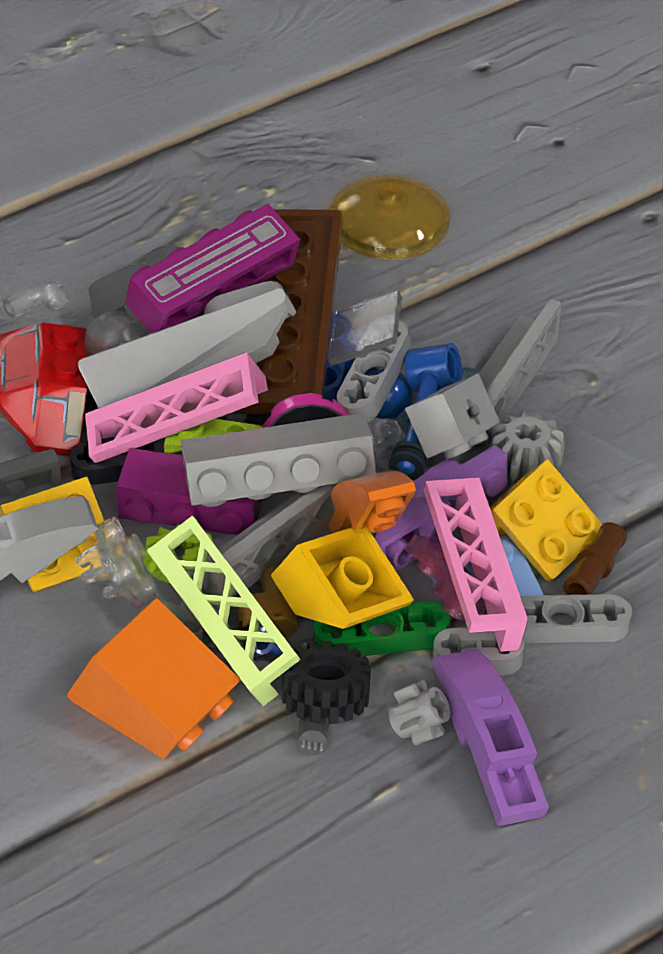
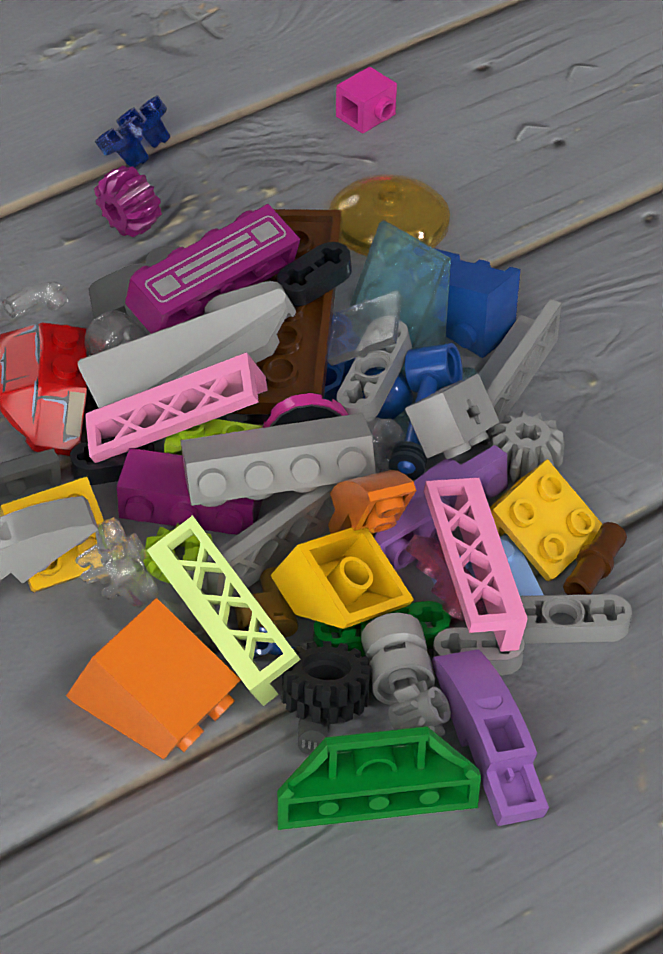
none -> magenta gear [94,165,162,237]
none -> clear blue plate [95,95,170,168]
none -> black beam [277,242,352,306]
none -> green wedge [277,726,481,830]
none -> dark pink brick [336,66,397,134]
none -> clear light blue slope [347,220,451,376]
none -> light grey wheel [361,613,435,705]
none -> blue wedge [386,245,521,358]

